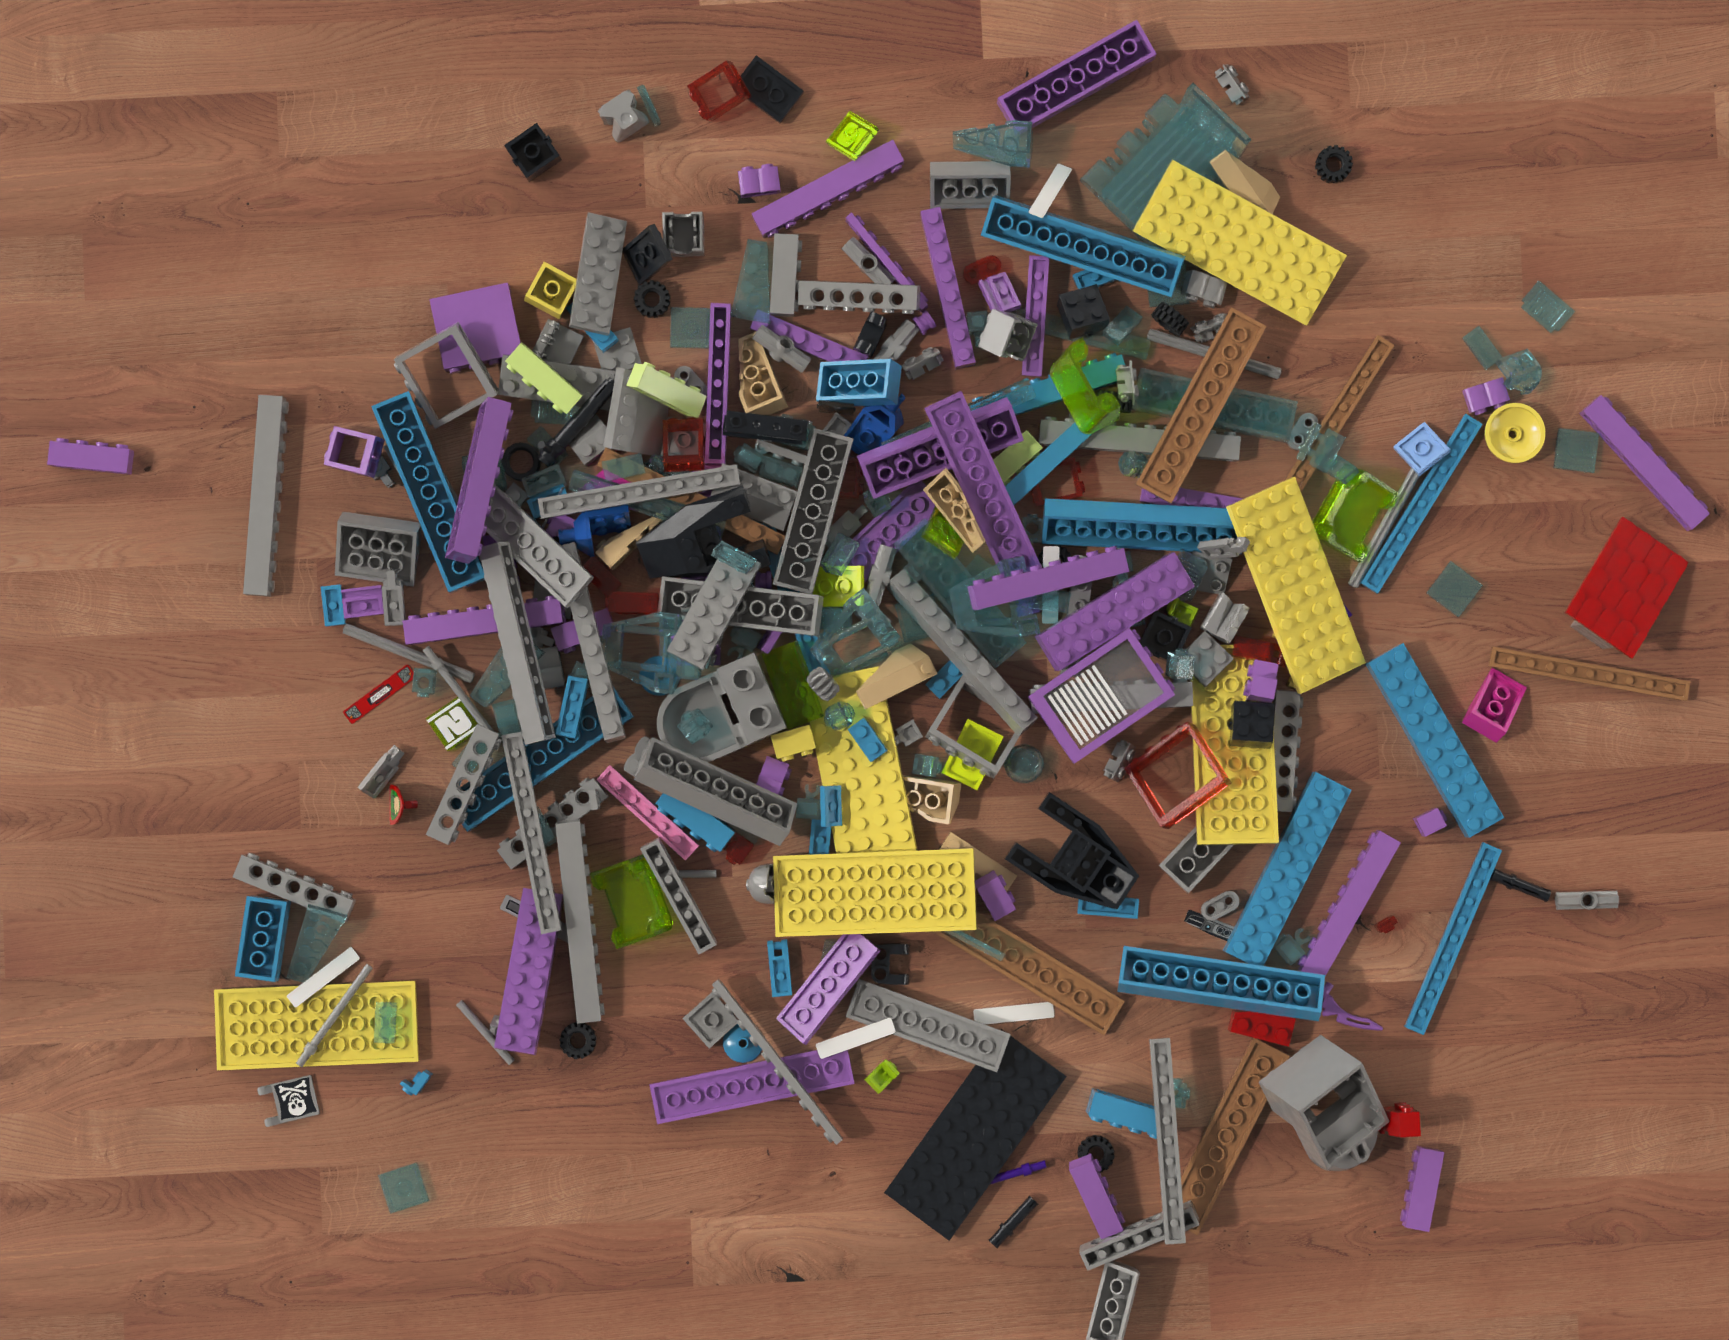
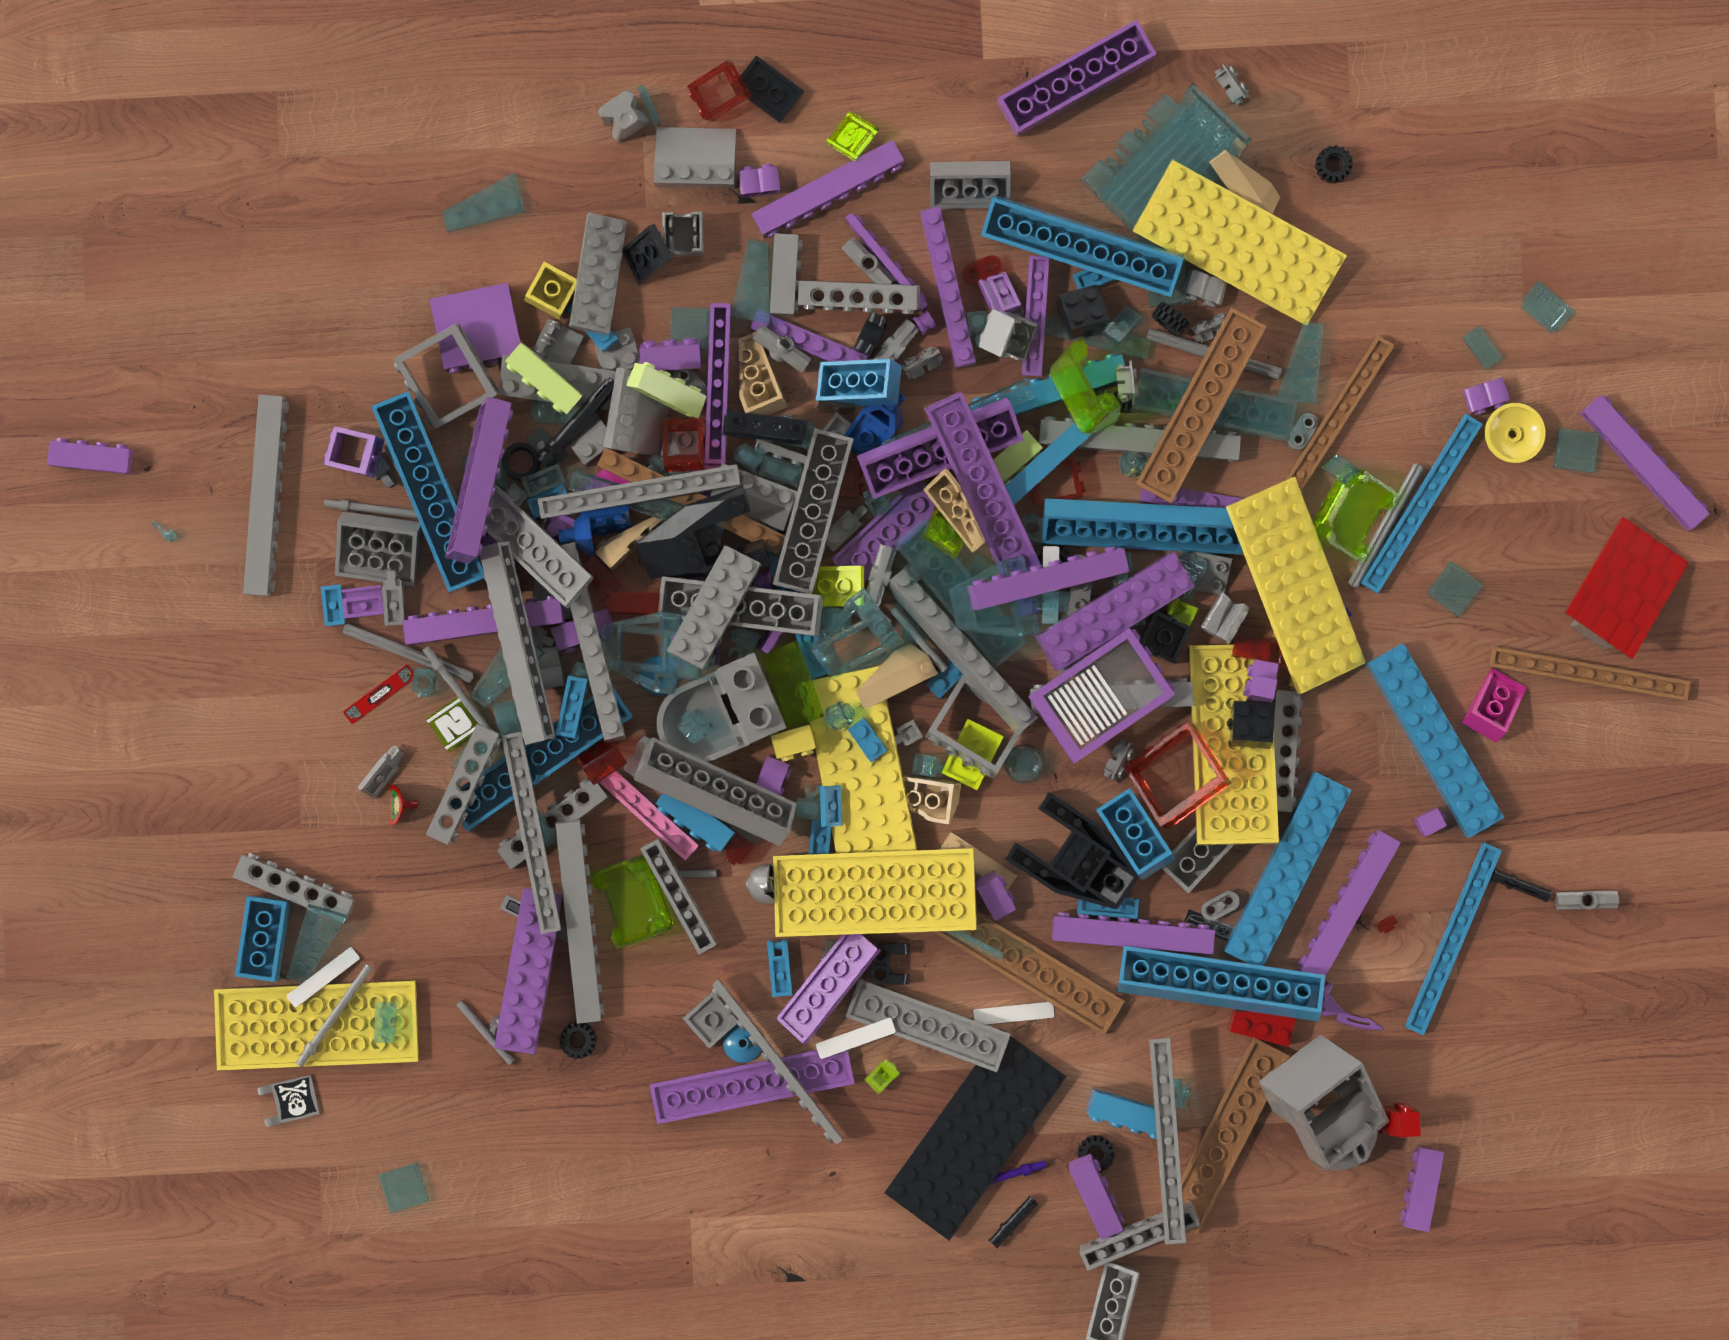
dark azure bracket [400,1069,432,1096] -> none
black brick [504,123,562,182] -> none
light grey tile [588,789,601,810] -> none
clear light blue tile [601,453,645,482] -> none
black tyre [634,280,671,318] -> none
clear light blue plate [711,541,757,574] -> none
light grey gear [807,667,840,701] -> none
clear light blue slope [820,533,860,576] -> none
clear light blue wedge [953,120,1033,168] -> none
white sticker [1029,164,1072,218] -> none
clear light blue brick [1165,649,1195,680] -> none
light grey plate [1177,631,1234,688] -> none
light grey hinge [1197,537,1250,560] -> none
clear light blue brick [1273,928,1310,966] -> none
clear light blue plate [1296,422,1346,473] -> none
light blue tile [1393,422,1451,476] -> none
clear light blue slope [1495,349,1542,394] -> none
none -> clear light blue hand [151,521,178,542]
none -> light grey bar [324,499,417,518]
none -> clear light blue wing [442,173,525,232]
none -> clear red window [576,740,627,785]
none -> medium lavender brick [639,337,702,371]
none -> light grey slope [654,127,736,189]
none -> light grey bar [891,607,948,673]
none -> medium lavender brick [1051,912,1215,954]
none -> dark azure brick [1097,788,1176,880]
none -> clear light blue wing [1275,322,1324,404]

